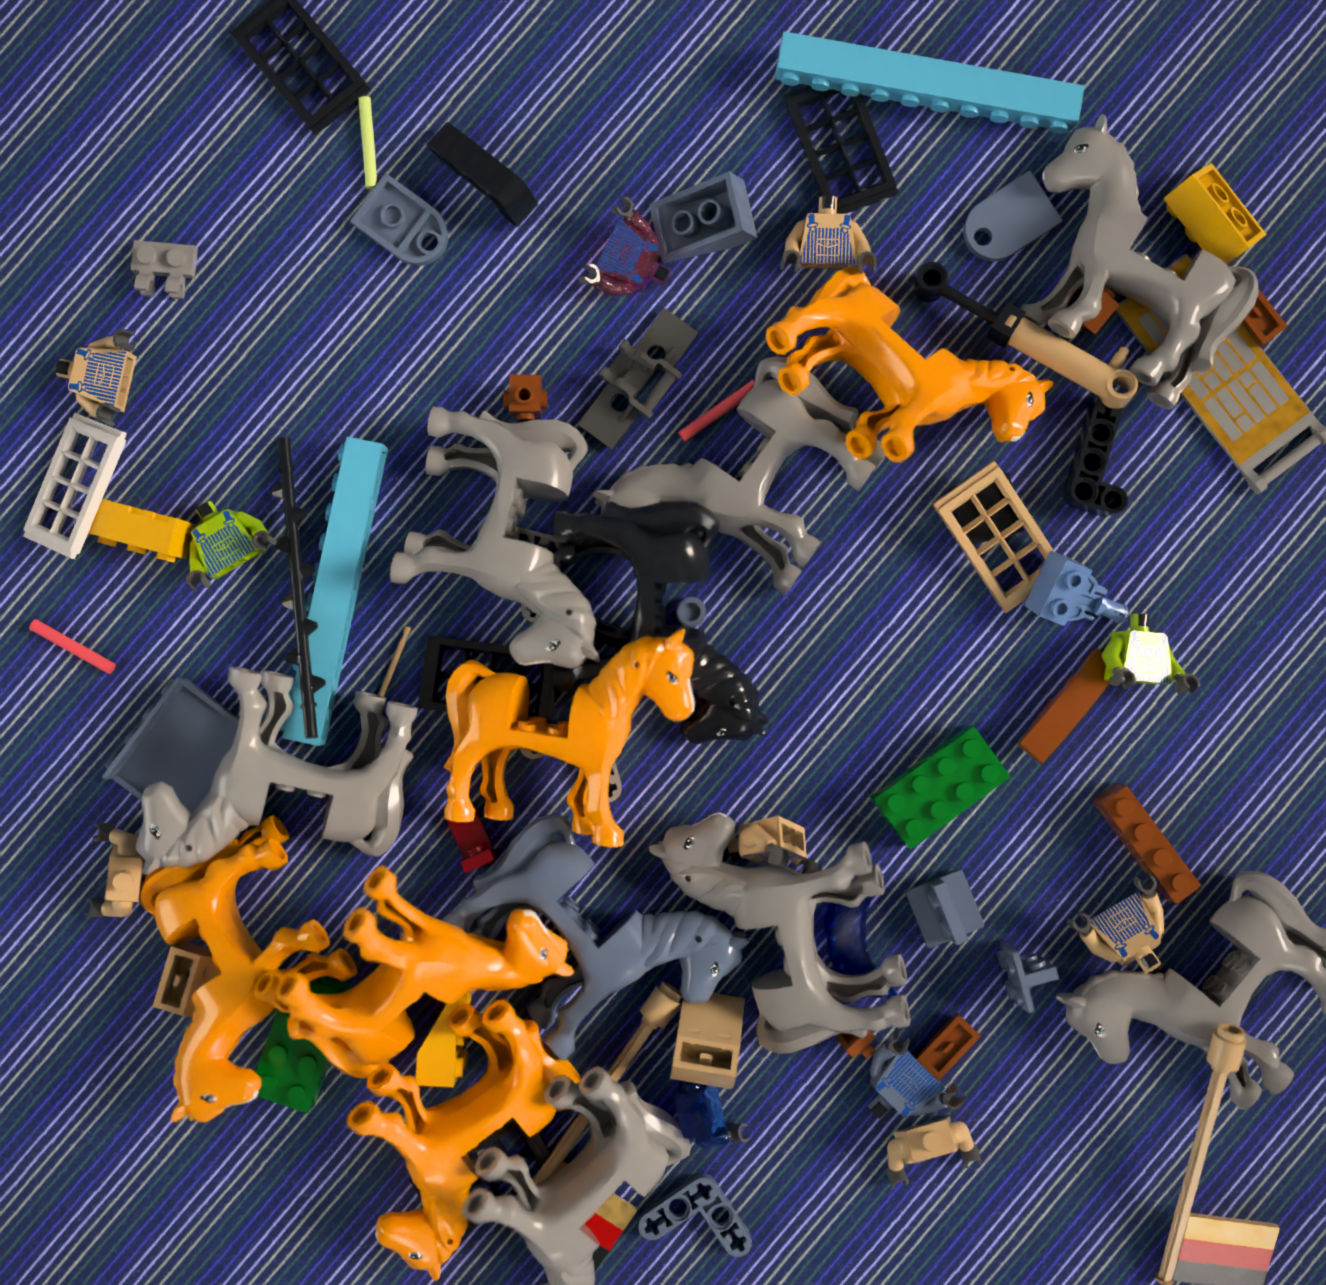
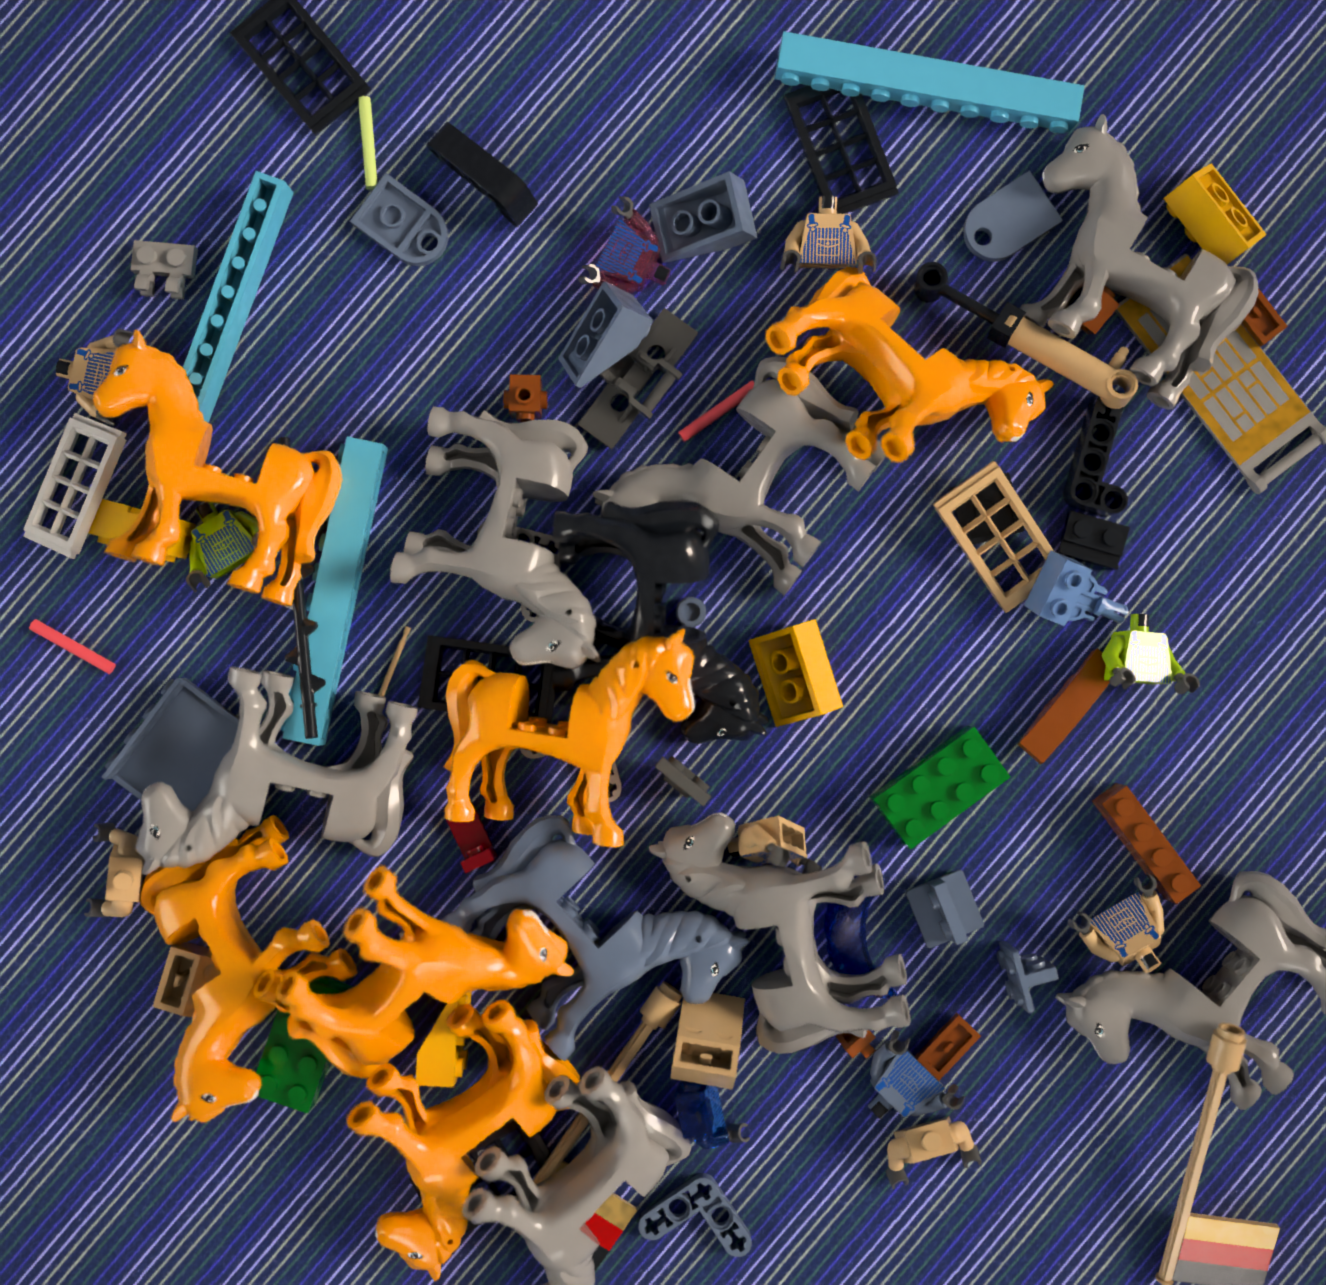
none -> light orange animal [92,330,343,607]
none -> medium azure brick [183,171,293,423]
none -> sand blue slope [558,281,653,388]
none -> dark grey plate [655,755,711,807]
none -> yellow slope [748,619,843,727]
none -> black plate [1057,510,1130,570]

